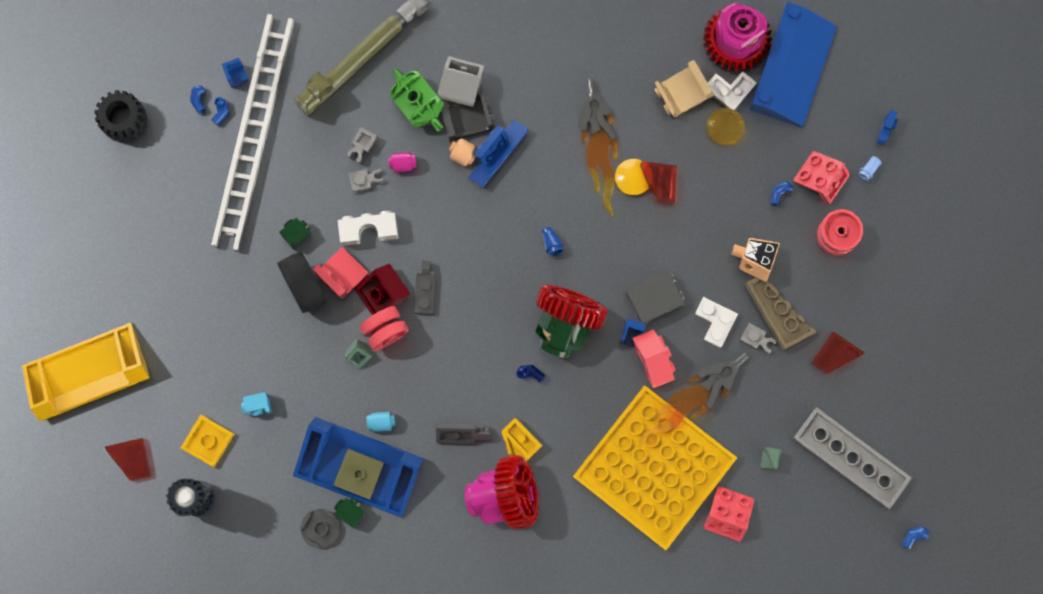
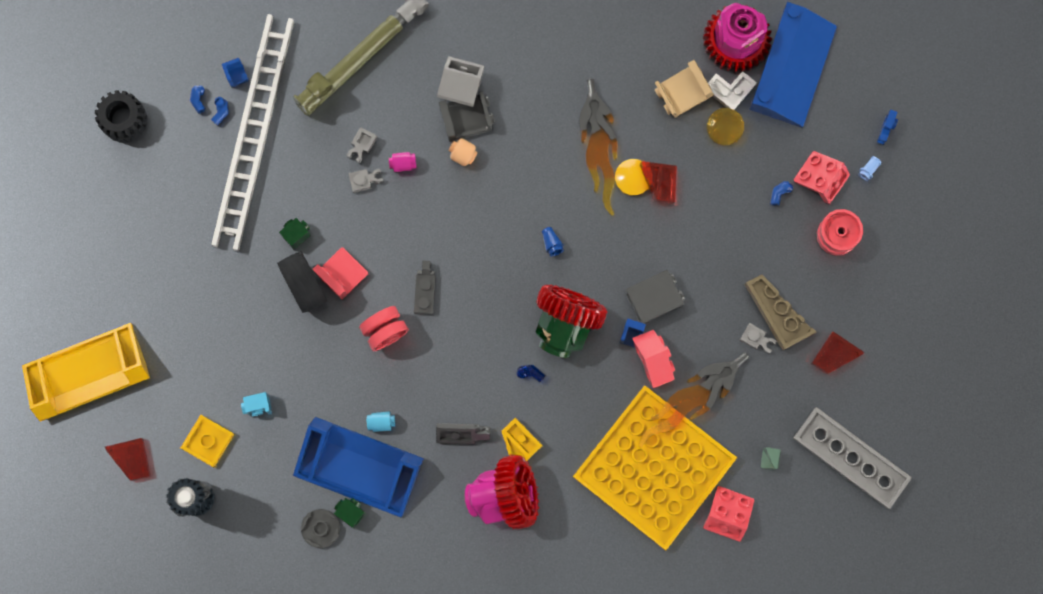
olive plate [334,449,385,500] -> none
white arch [338,211,399,246] -> none
sand green slope [345,339,372,369] -> none
dark red slope [355,263,411,315] -> none
bright green plate [390,68,444,131] -> none
blue bracket [468,120,529,187] -> none
white plate [694,297,738,349] -> none
torso [731,238,780,282] -> none
blue arm [901,526,929,550] -> none

